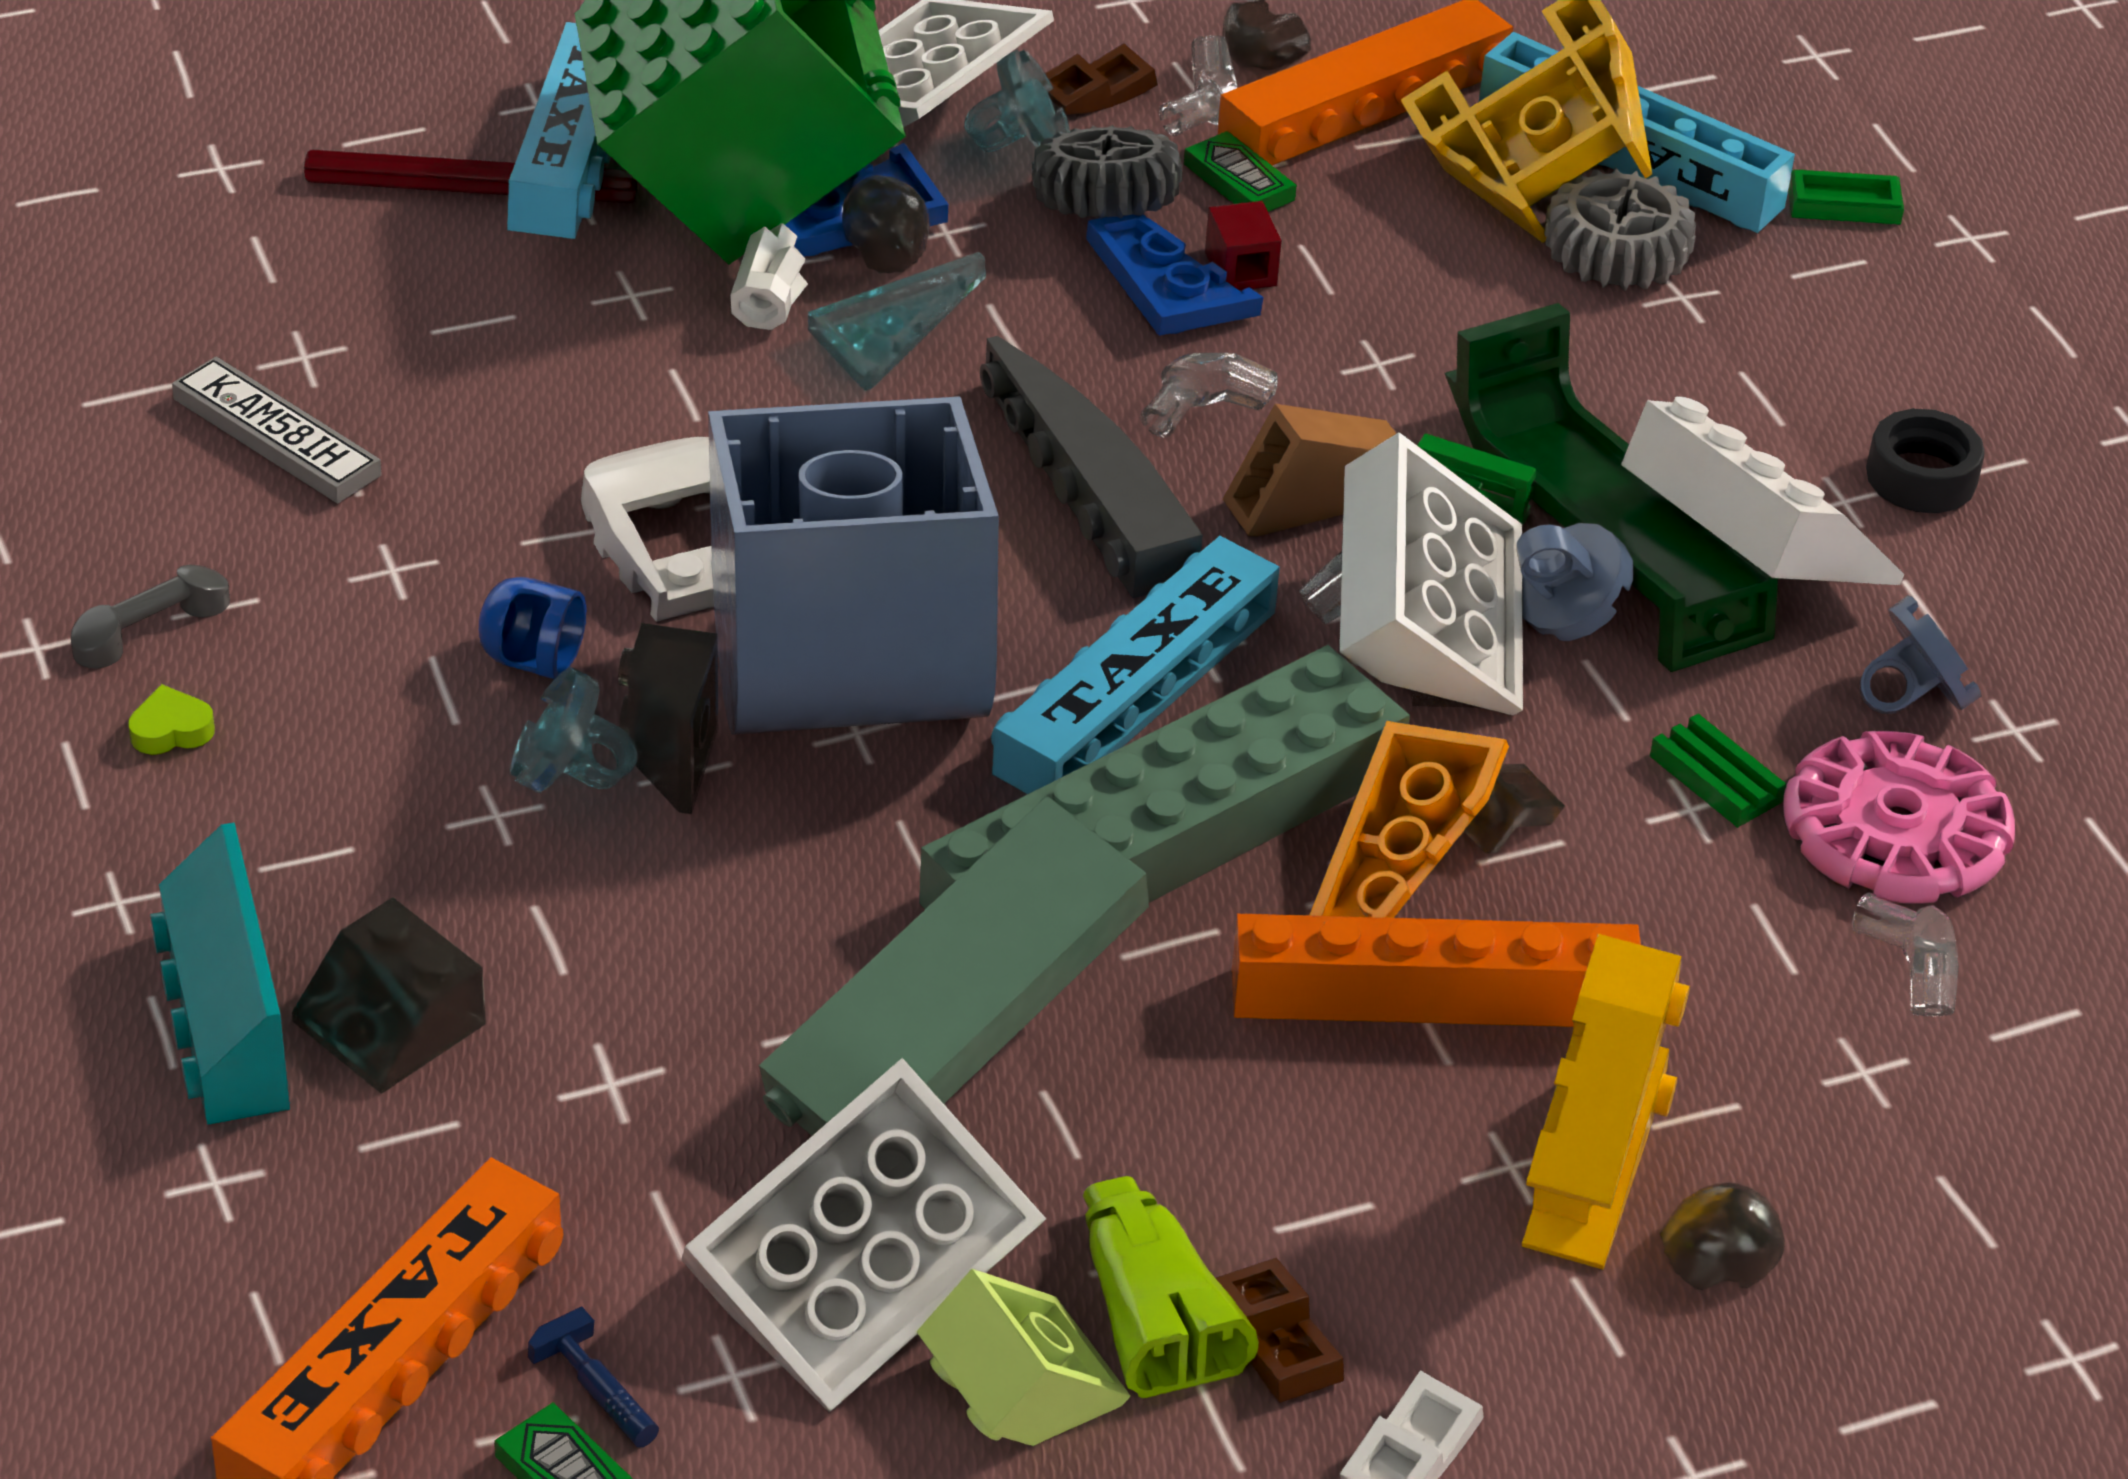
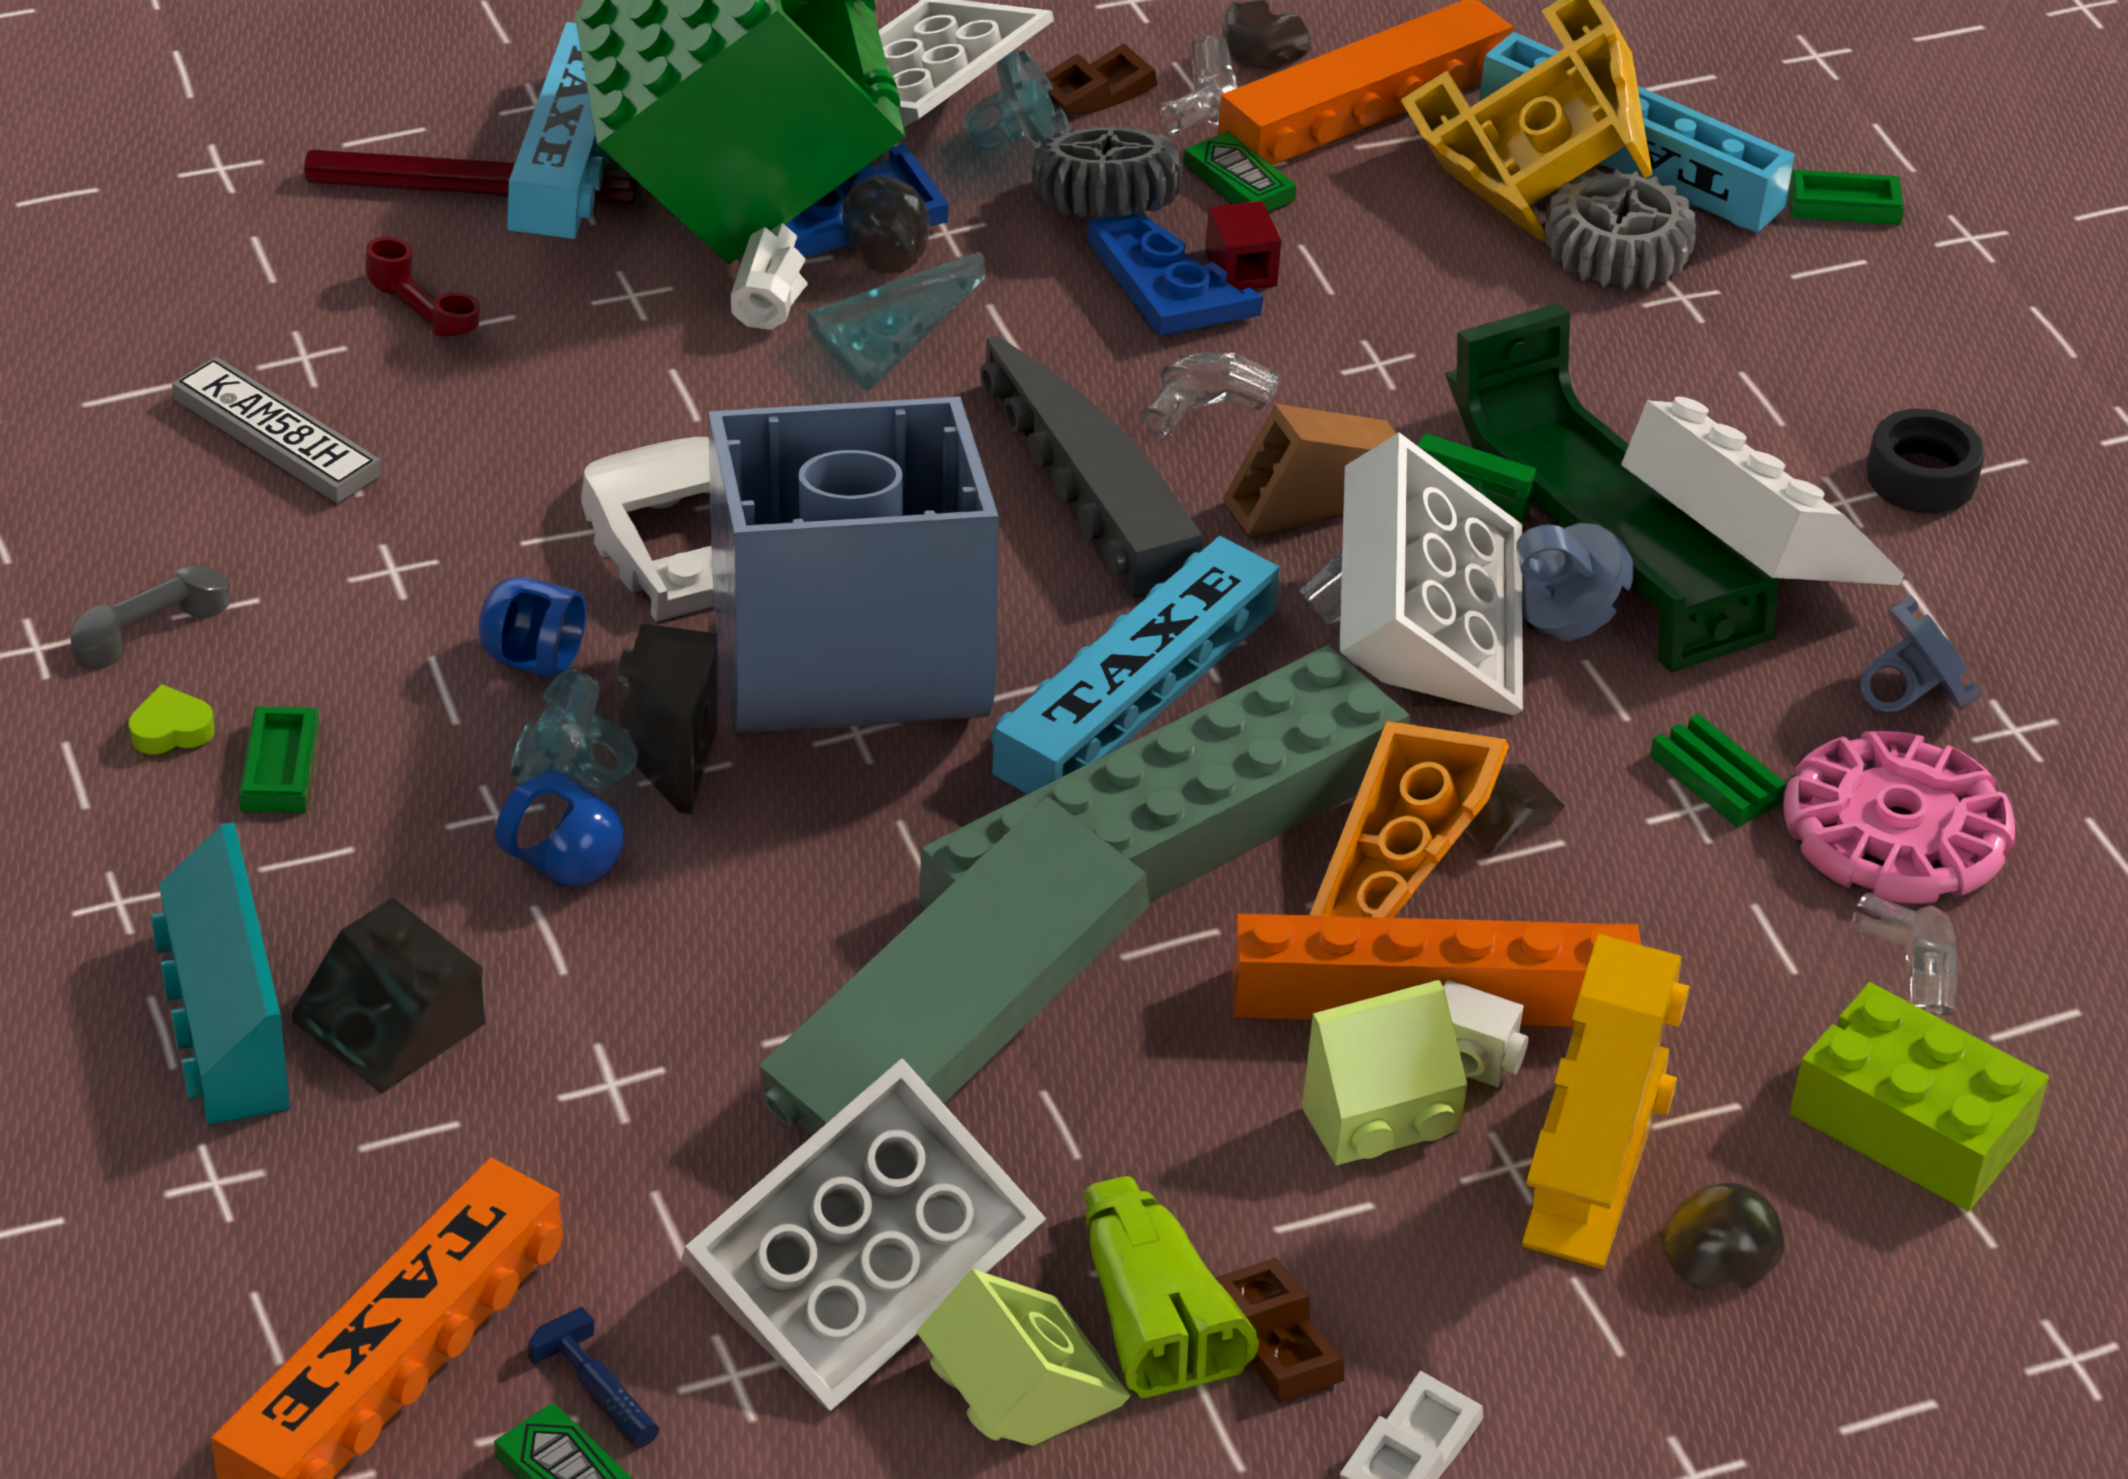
none -> green tile [239,706,320,813]
none -> dark red bar [365,237,481,336]
none -> blue helmet [495,772,625,888]
none -> yellowish green slope [1302,980,1468,1166]
none -> white brick [1443,979,1529,1088]
none -> lime piece [1789,981,2050,1212]

